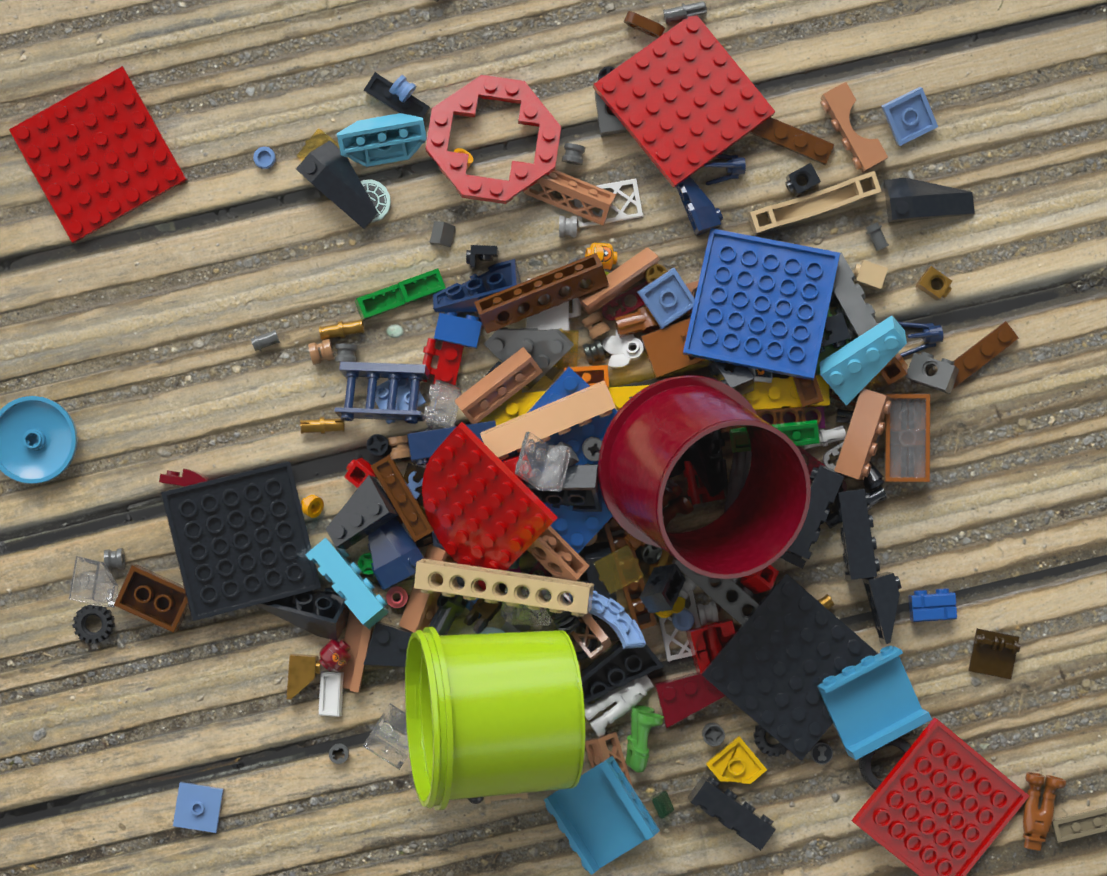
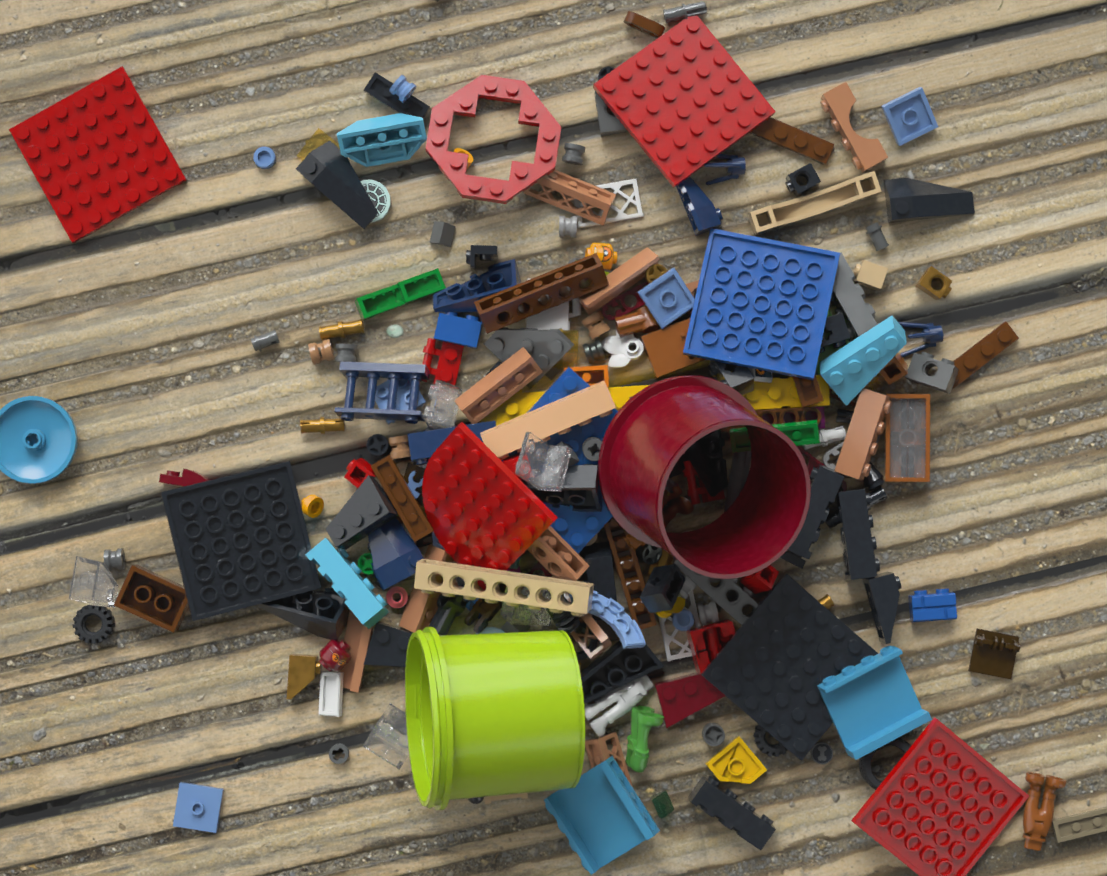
clear yellow piece [594,545,644,594] -> none

